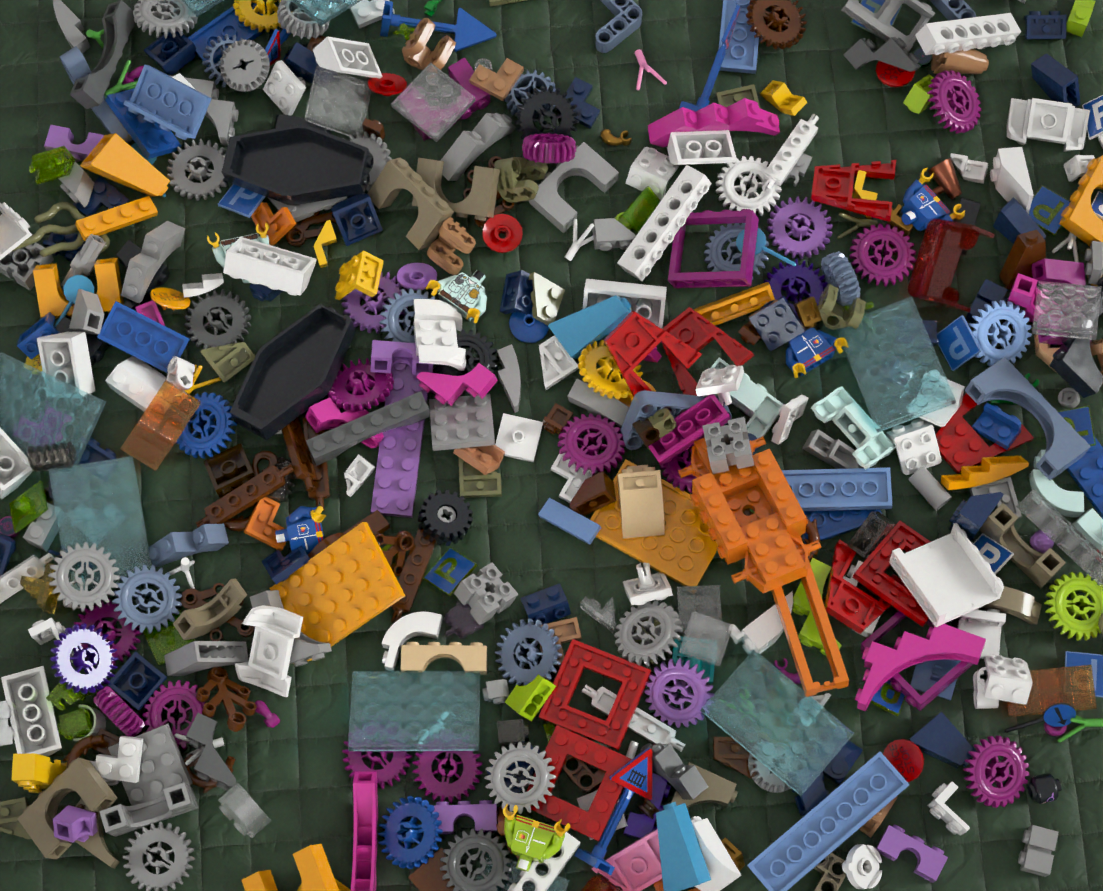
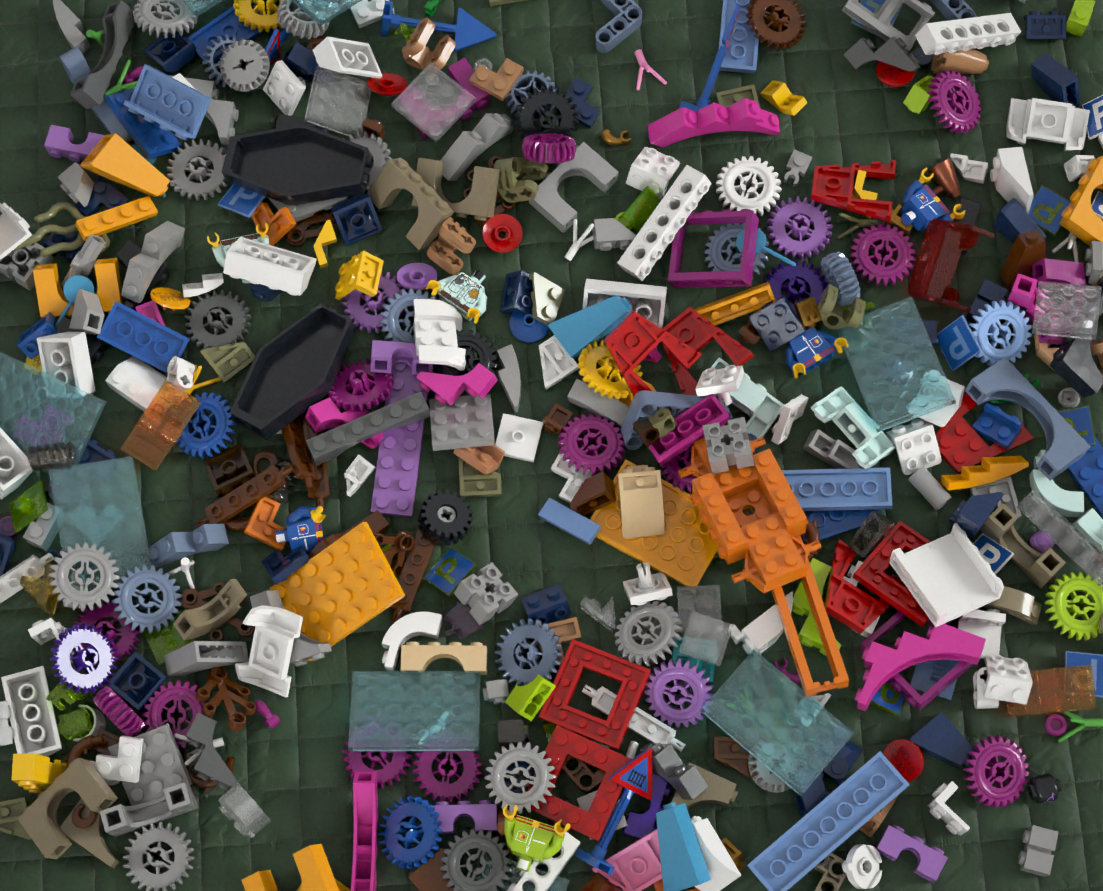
clear neon green hinge [29,146,76,184] -> none
medium lavender brick [53,805,98,843] -> none
dark brown bush [638,798,659,820] -> none
white slope [667,130,737,165] -> none
white plate [762,114,819,192] -> none
blue piece [1005,703,1076,733] -> none

